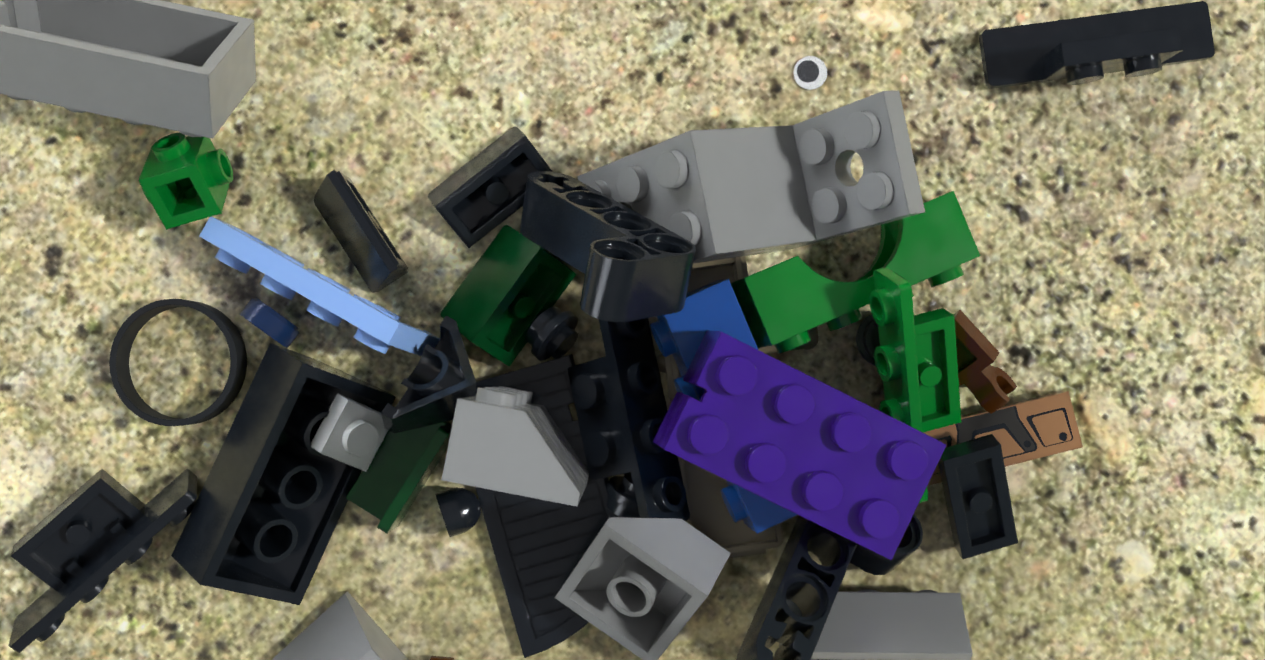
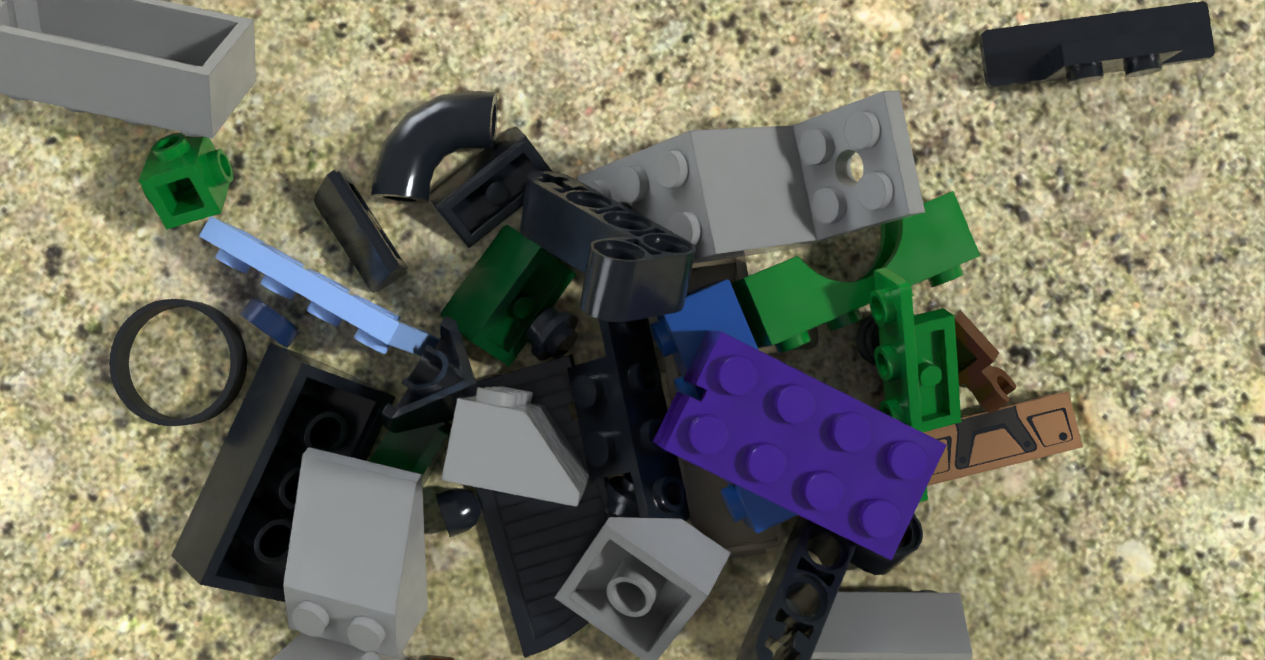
black bracket [8,469,197,653] -> none
white plate [311,393,388,472] -> none
clear sticker [794,56,827,90] -> none
black plate [938,434,1018,559] -> none
none -> light grey slope [283,447,428,658]
none -> black cylinder [371,91,498,203]

